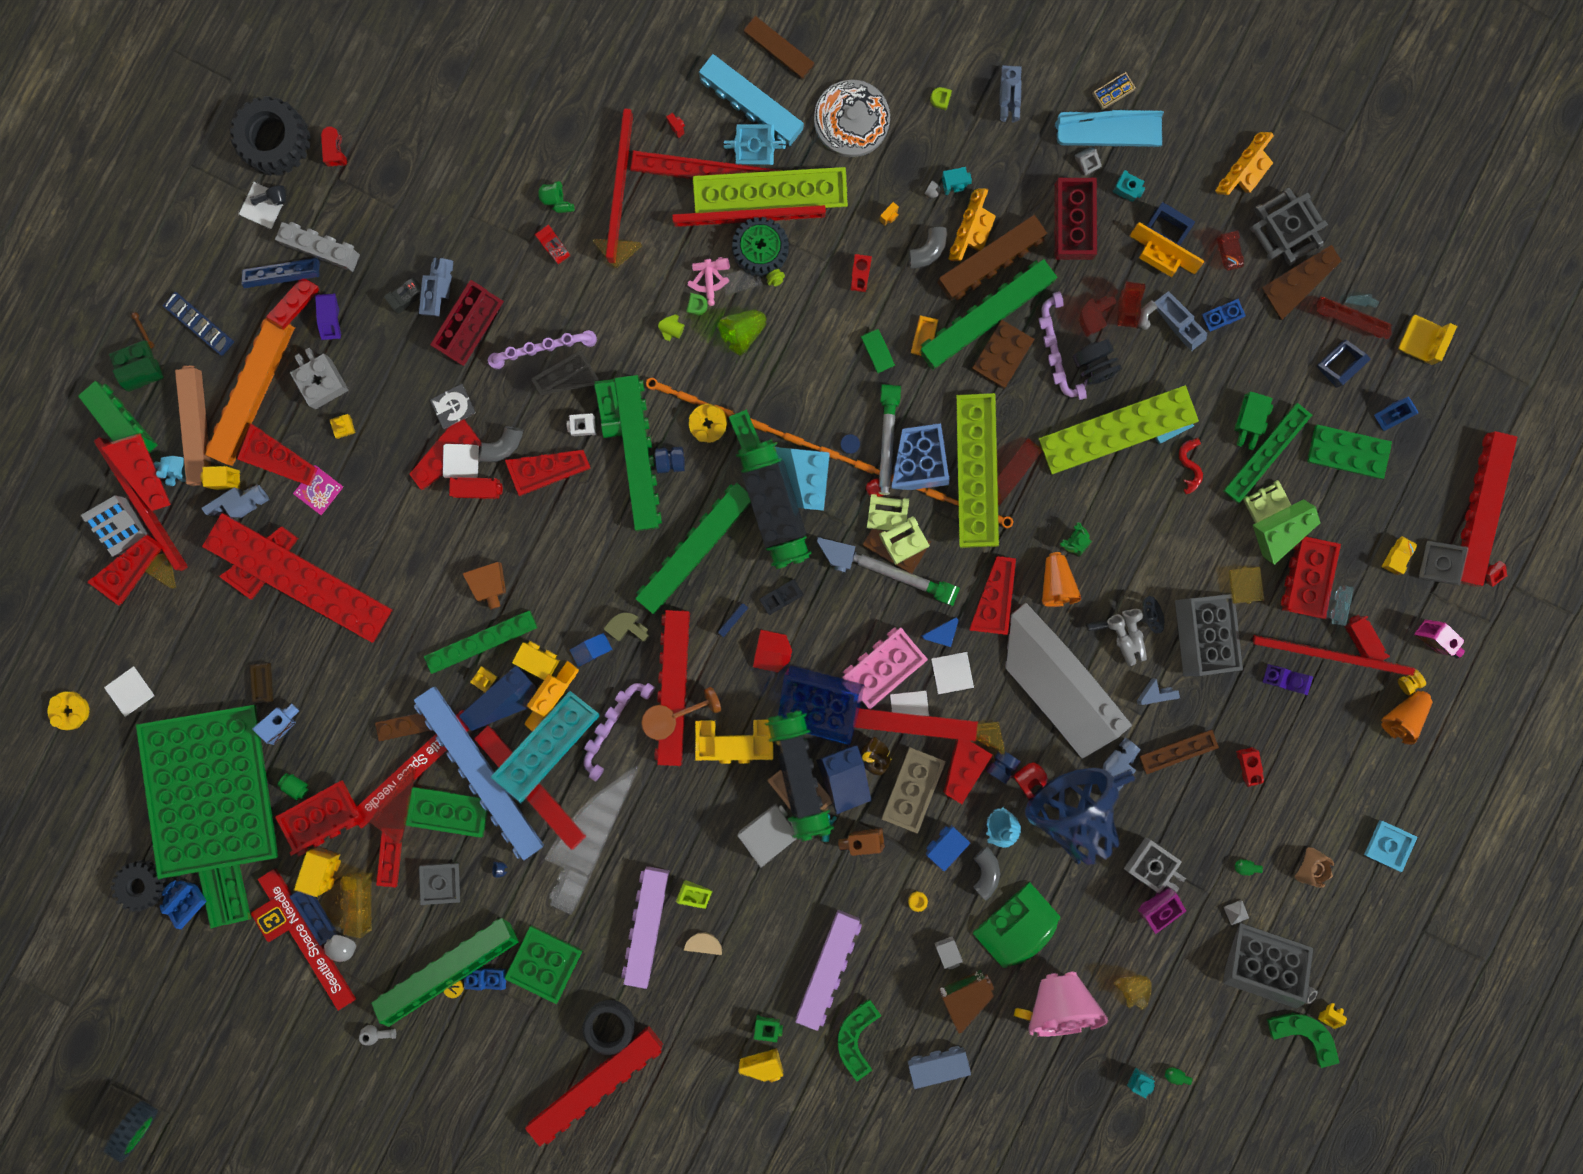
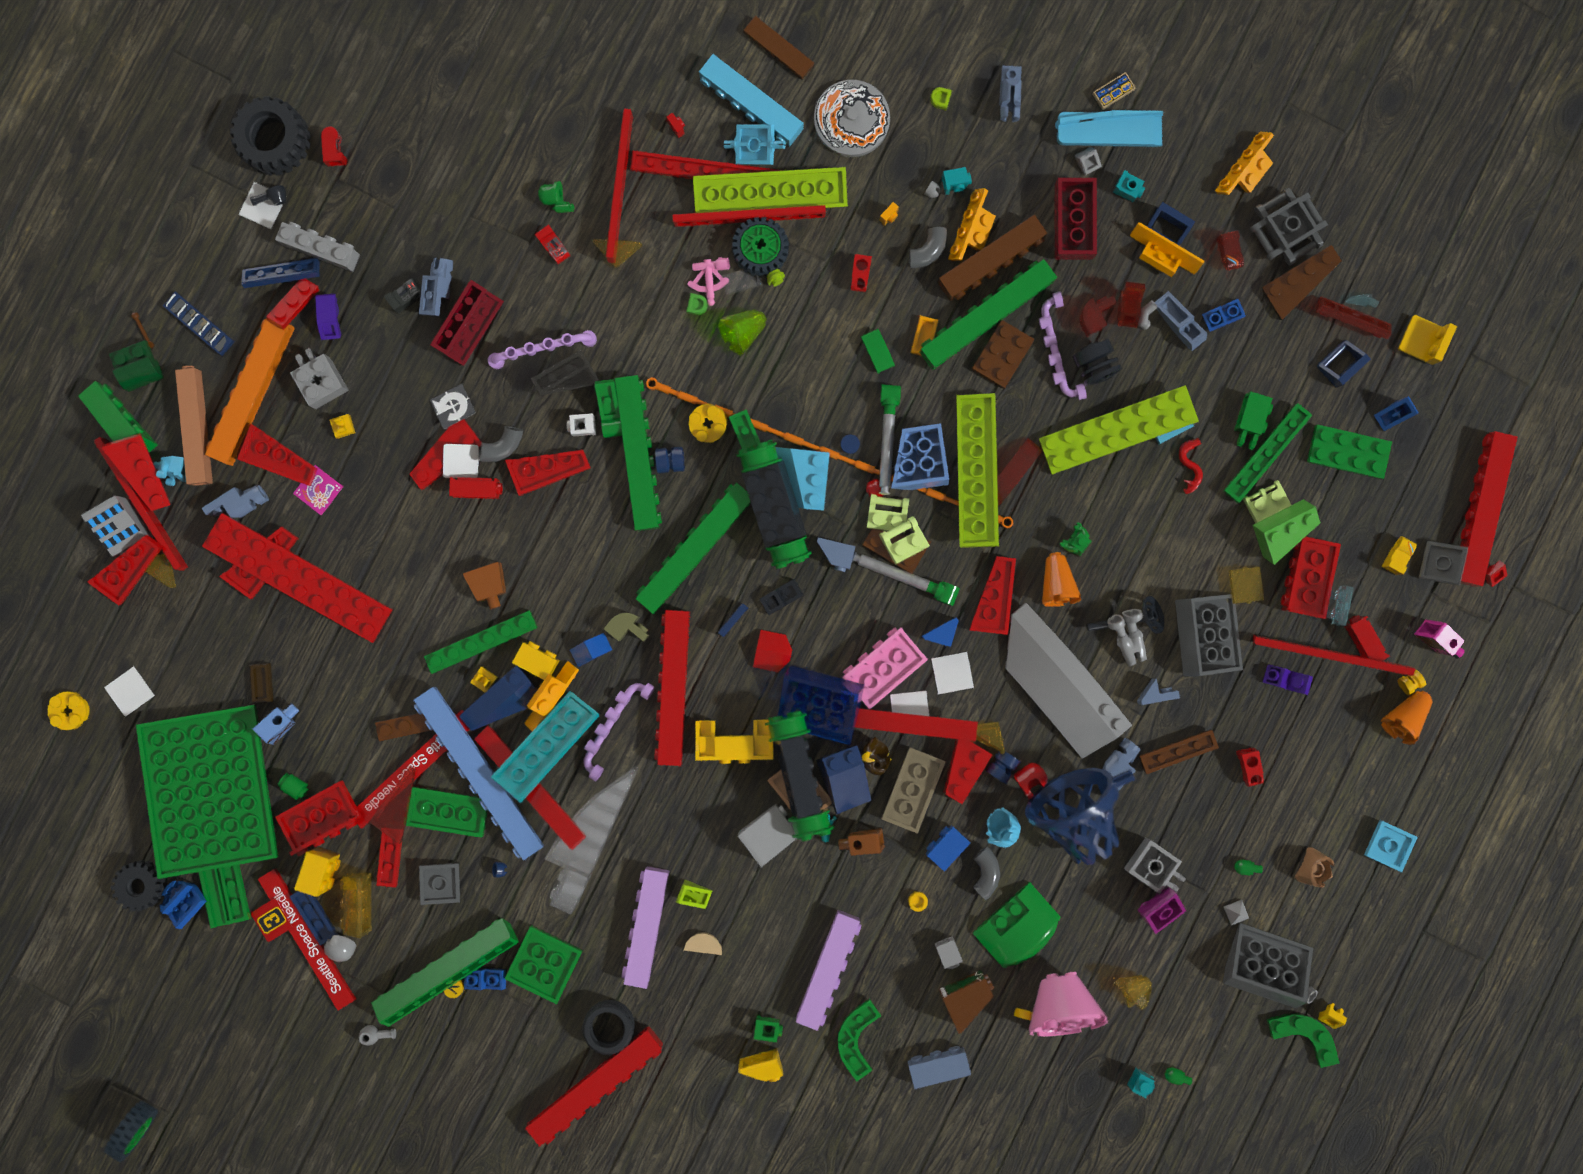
yellow brick [200,466,240,490] -> none
dark orange piece [641,687,721,740] -> none
lime piece [658,314,684,341] -> none

